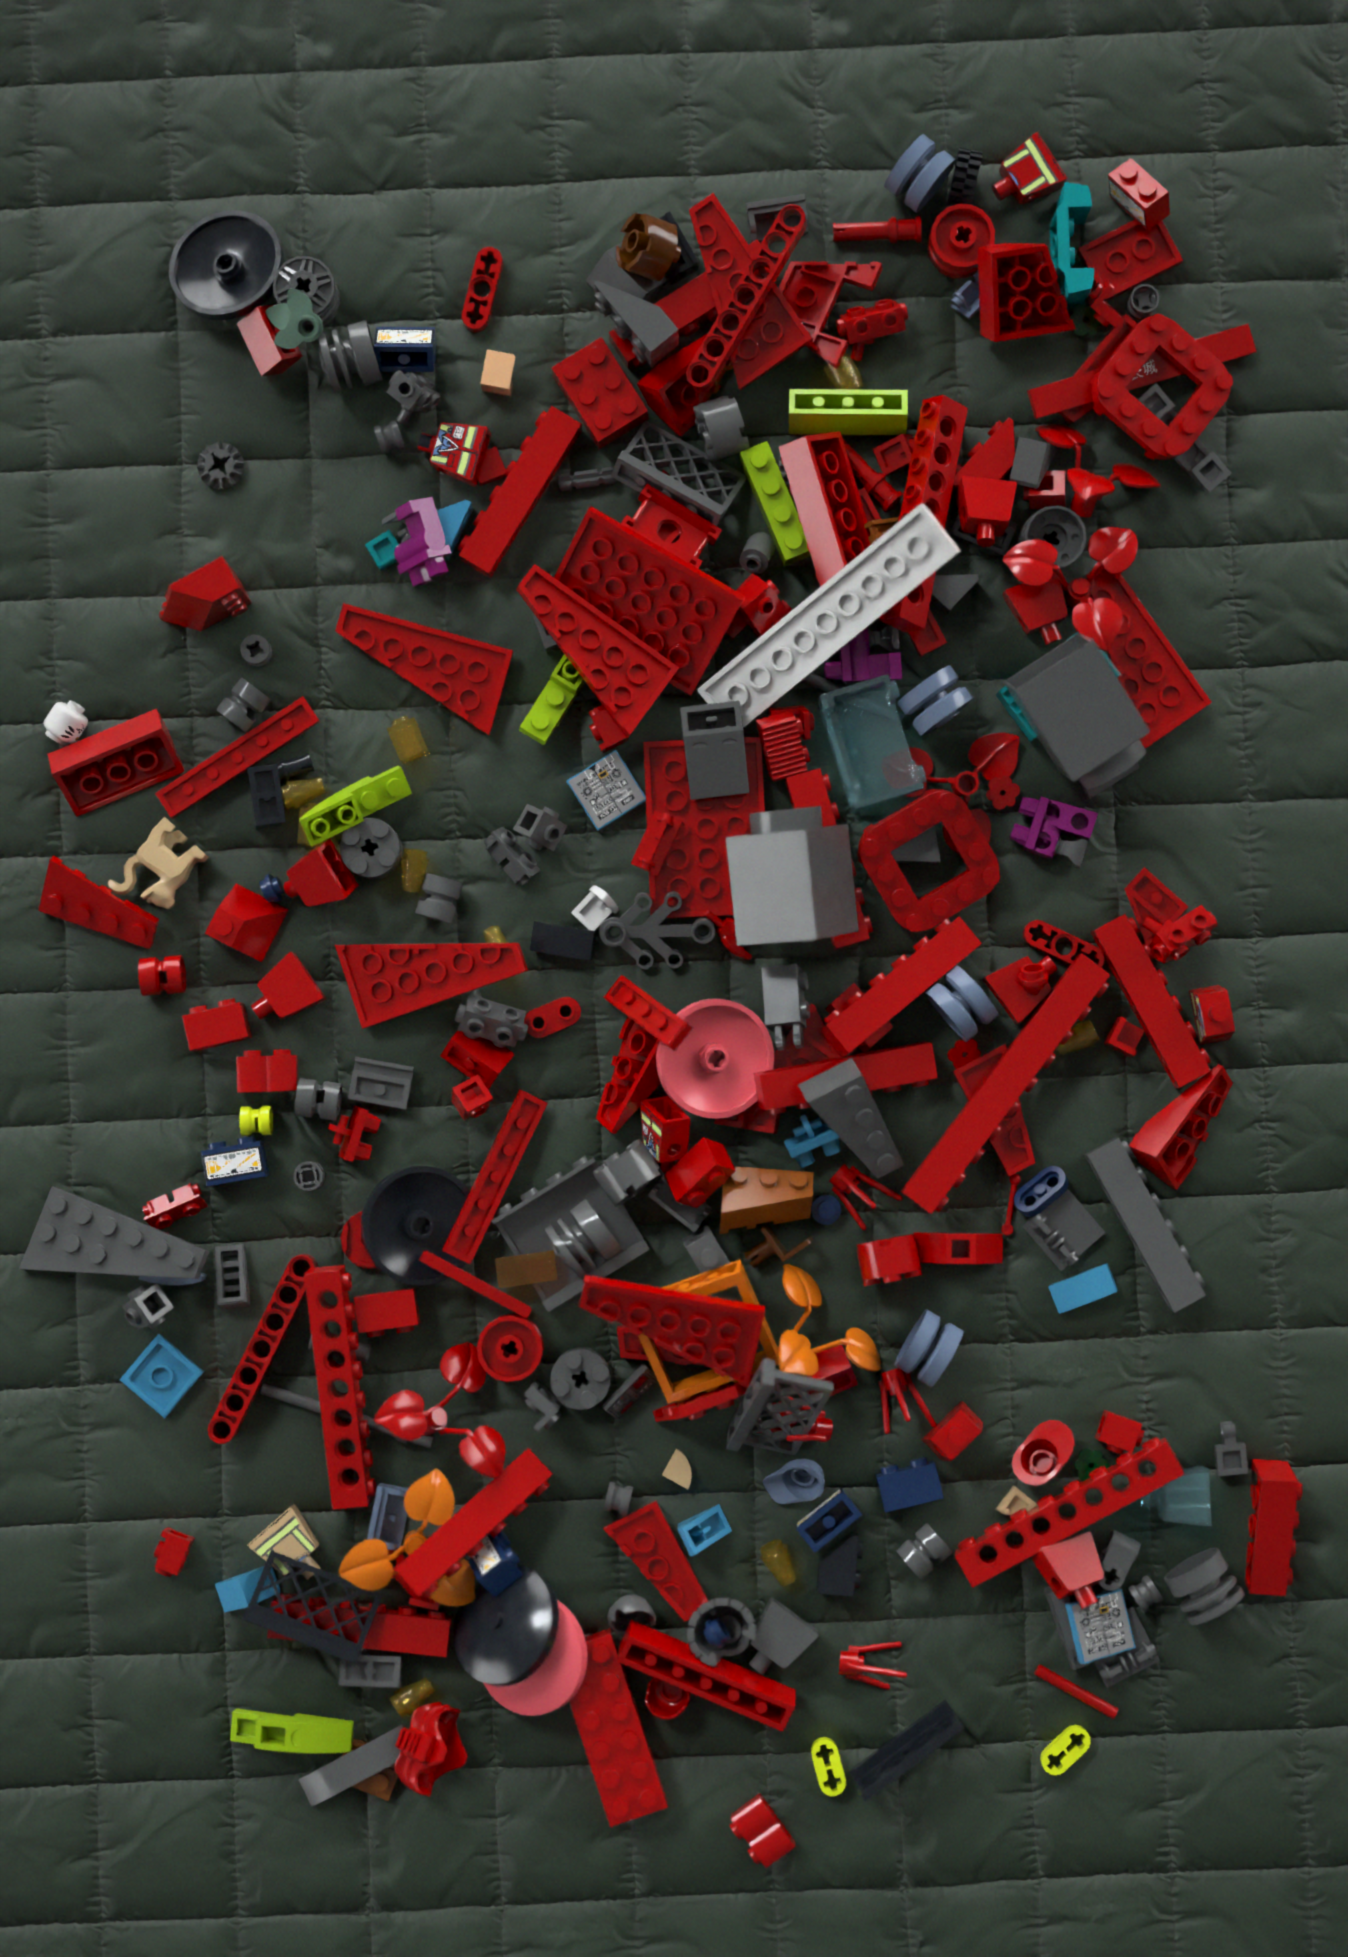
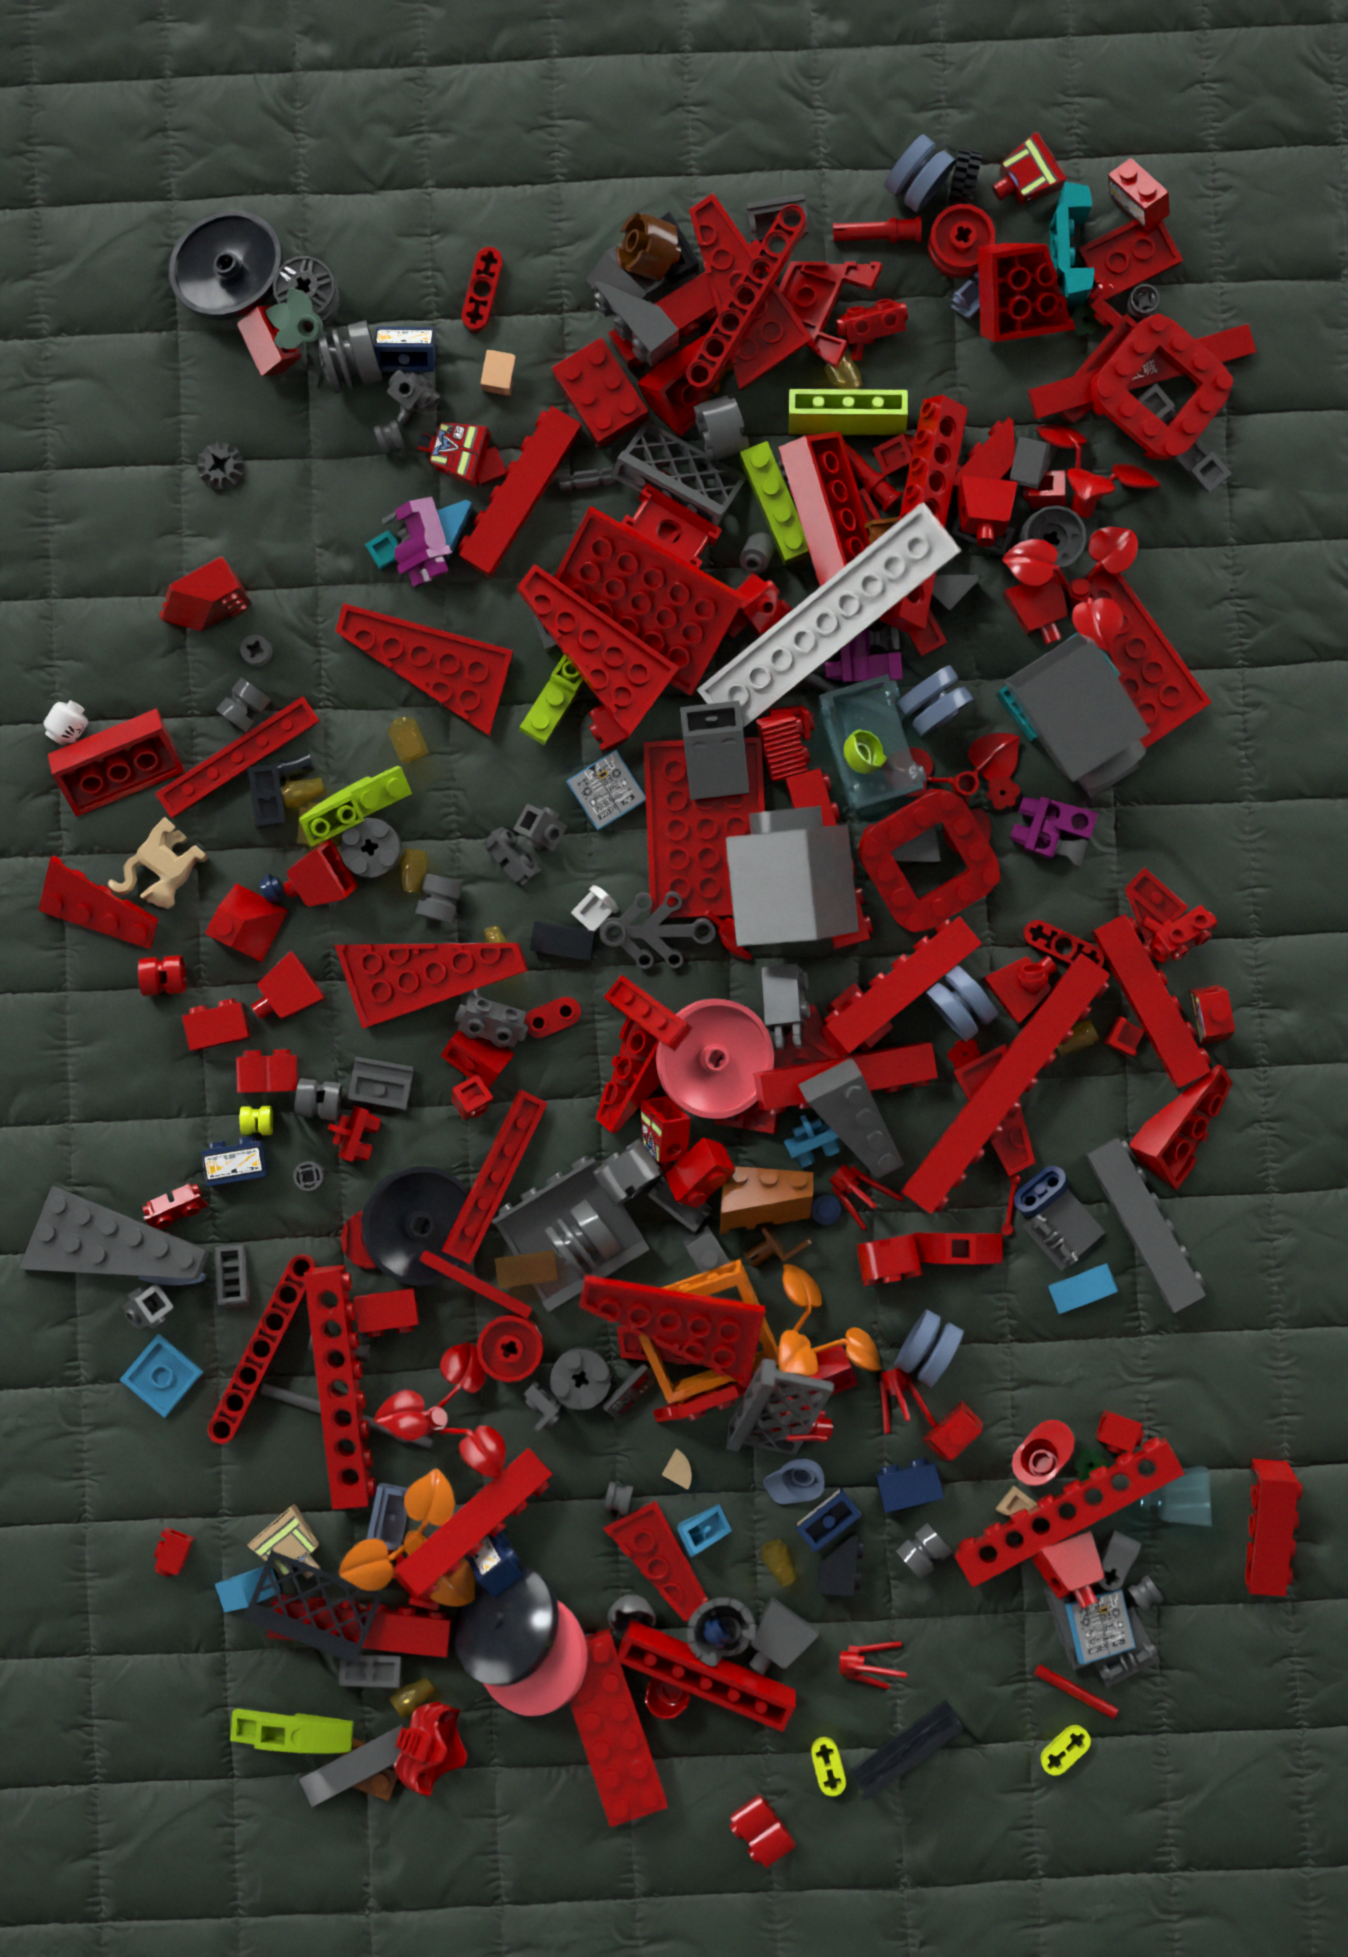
red hinge [631,810,682,876] -> none
dark grey wheel [1163,1547,1245,1625] -> none
dark grey plate [1214,1421,1248,1476] -> none
none -> lime hair [843,729,887,774]

